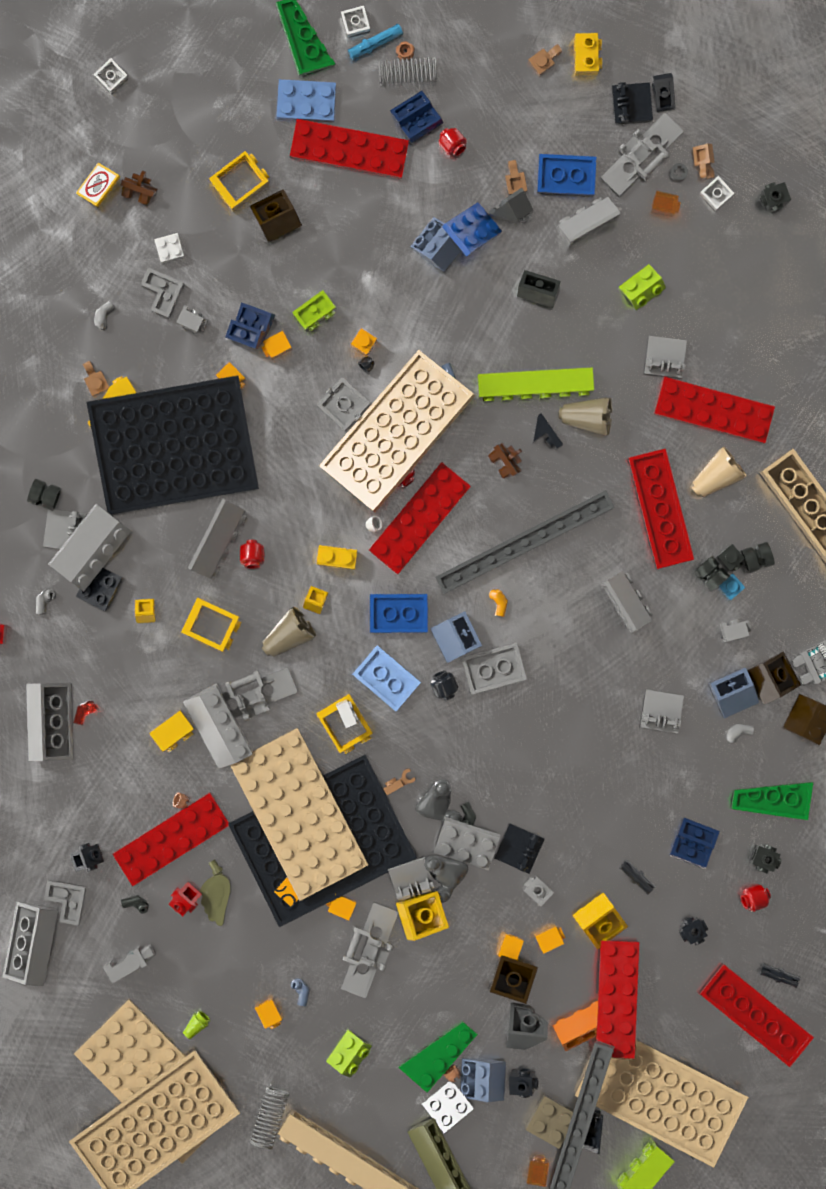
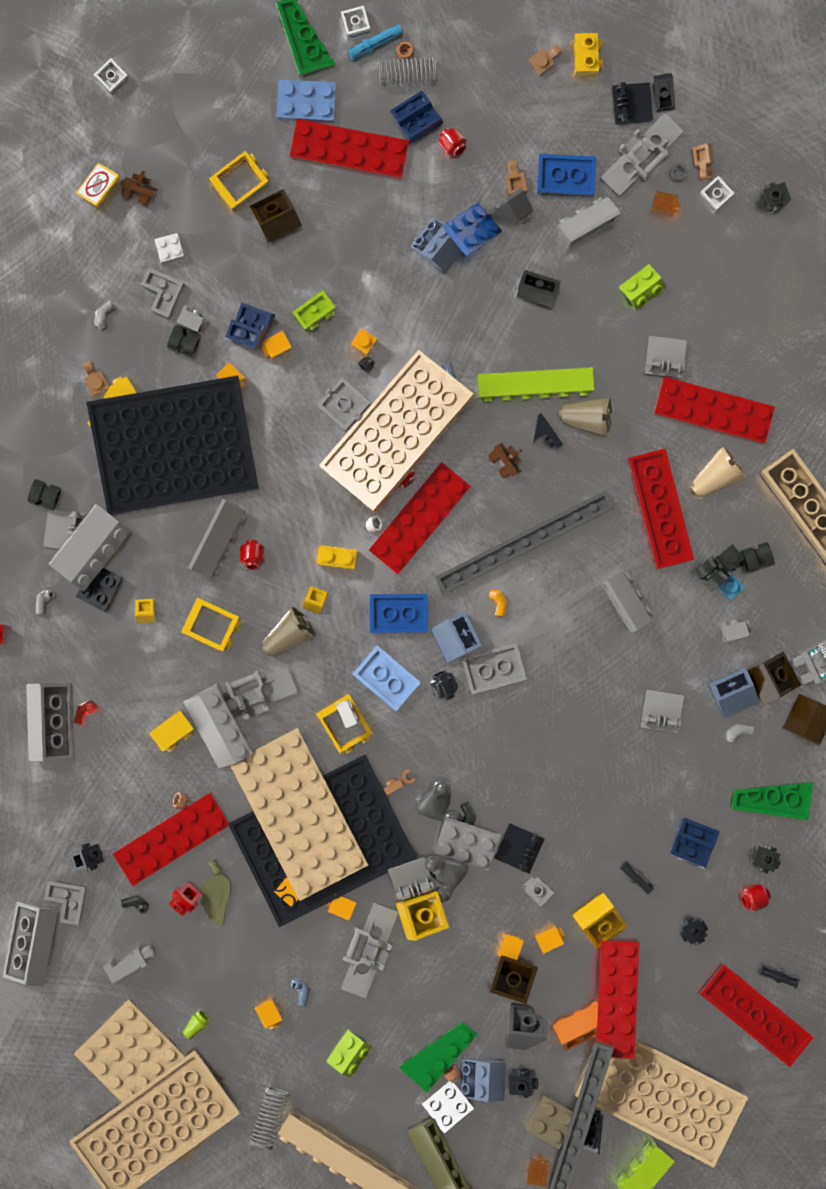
none -> pearl dark grey wheel [167,325,201,358]

